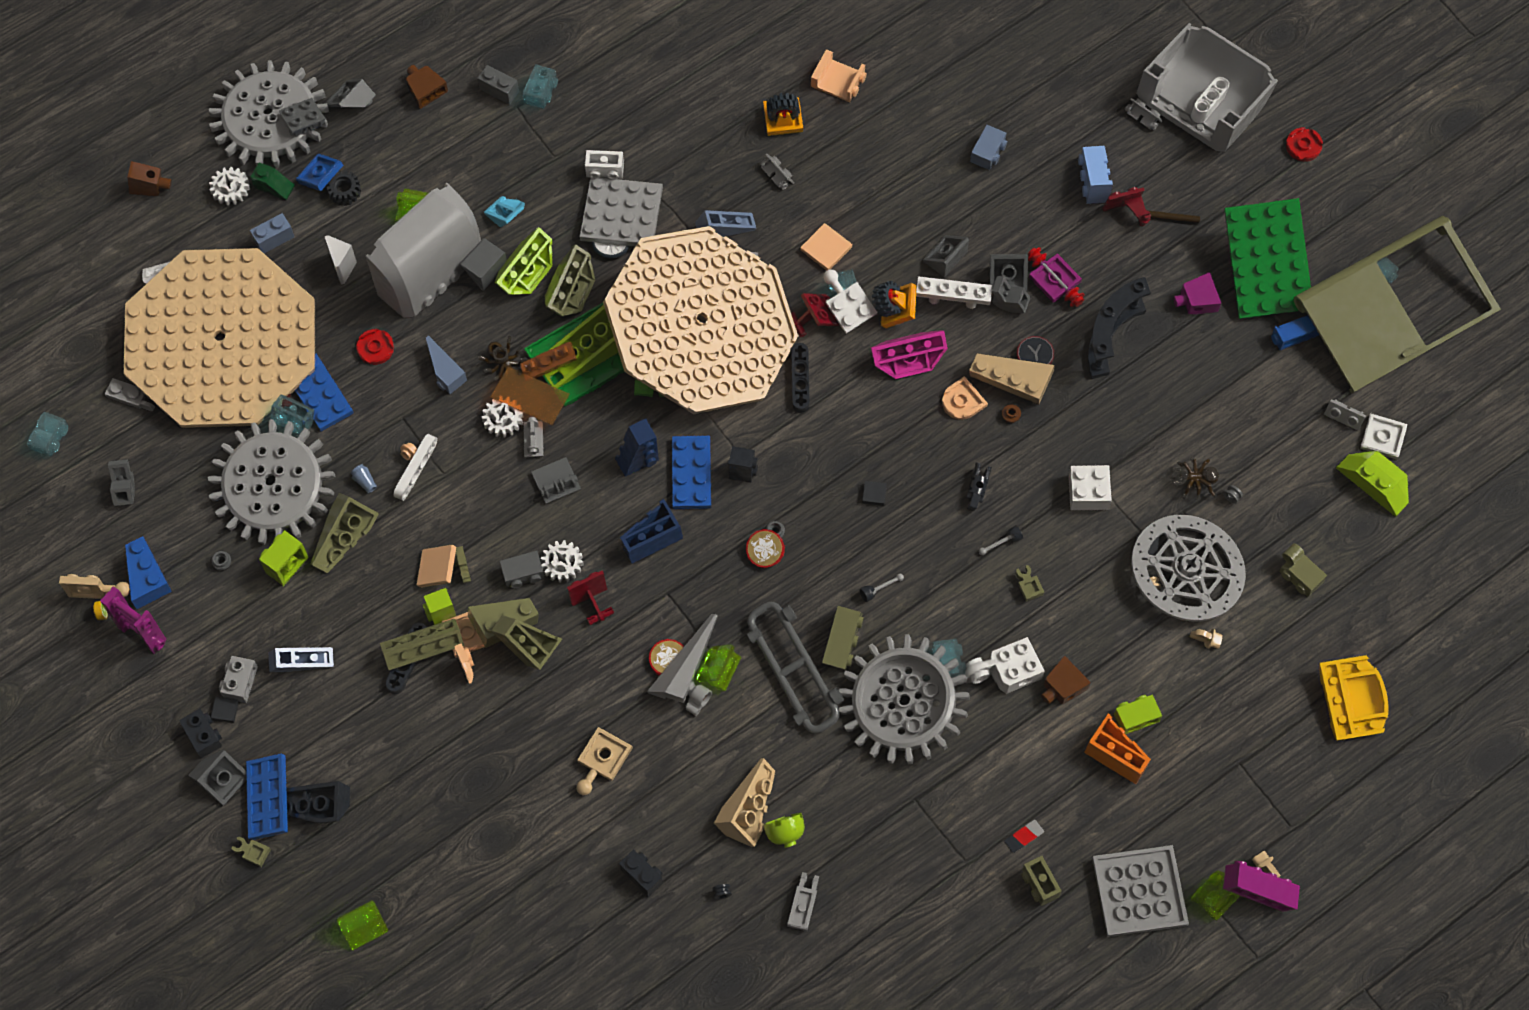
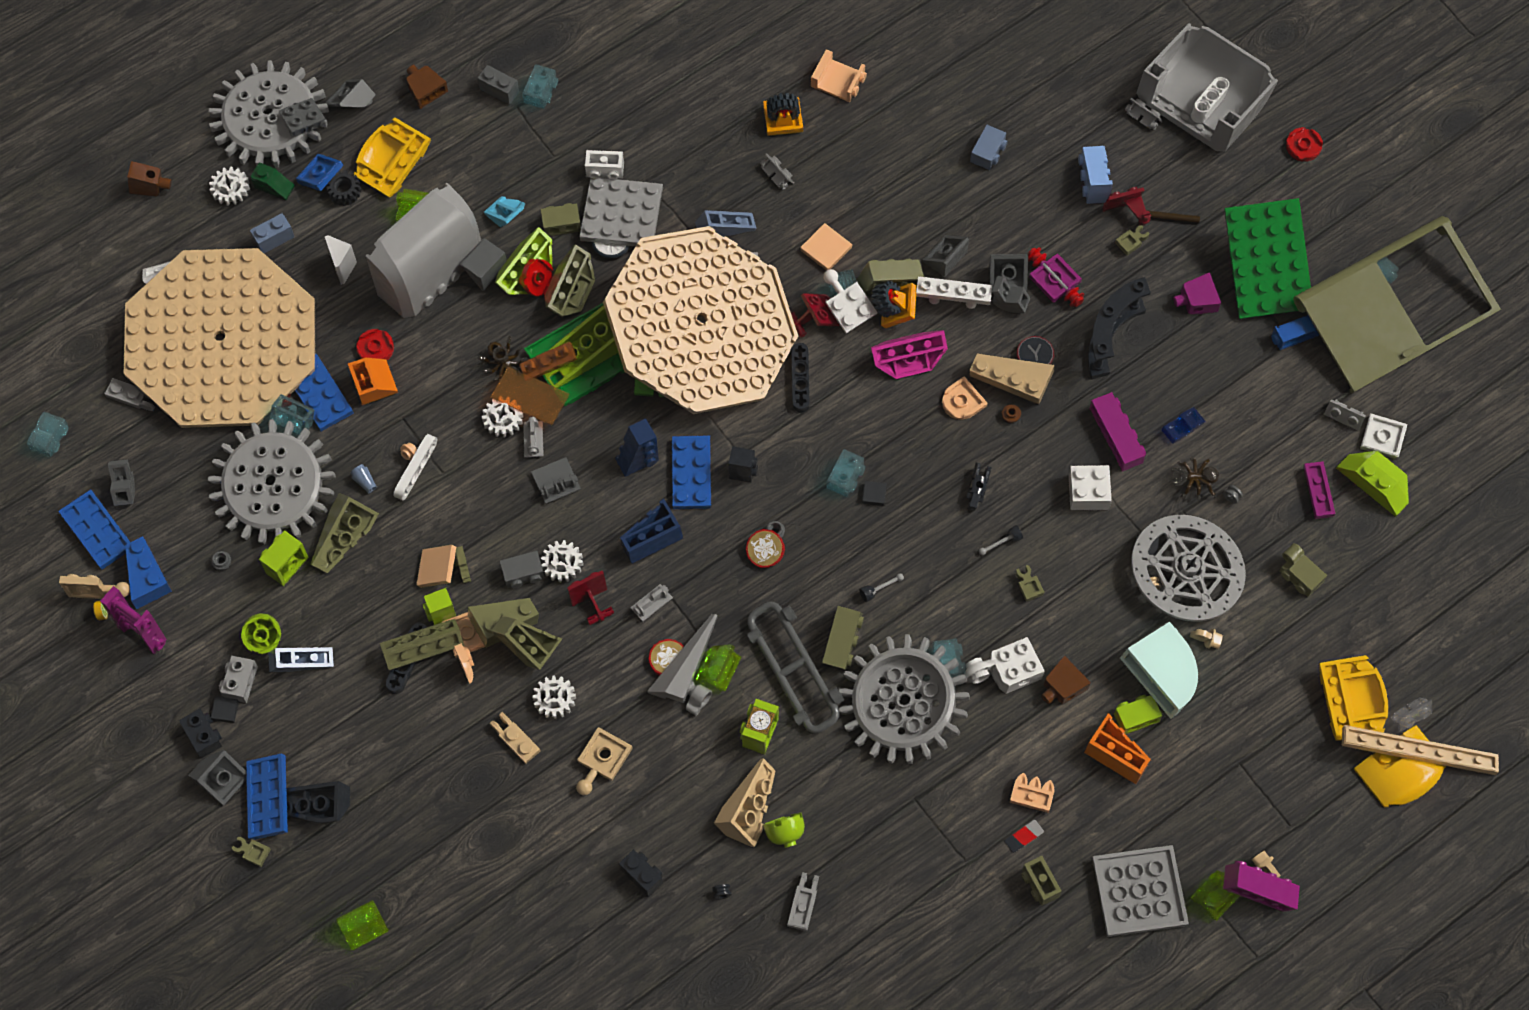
sand blue slope [426,336,467,394] -> none
none -> blue plate [59,490,130,570]
none -> lime cylinder [241,613,281,654]
none -> orange slope [348,358,398,405]
none -> yellow slope [354,118,431,198]
none -> tan hinge [490,712,540,764]
none -> red plate [519,259,553,296]
none -> white gear [533,675,576,719]
none -> olive brick [541,203,581,236]
none -> light grey hinge [630,584,673,622]
none -> lime brick [740,699,779,754]
none -> clear light blue brick [827,449,866,497]
none -> olive wedge [856,259,924,295]
none -> light nougat plate [1010,773,1054,813]
none -> magenta brick [1090,392,1146,472]
none -> olive plate [1115,225,1149,255]
none -> light aqua brick [1120,622,1198,719]
none -> clear blue slope [1162,407,1205,444]
none -> magenta plate [1303,461,1336,519]
none -> tan tile [1342,725,1499,775]
none -> yellow slope [1354,725,1446,808]
none -> clear hinge [1391,697,1432,732]

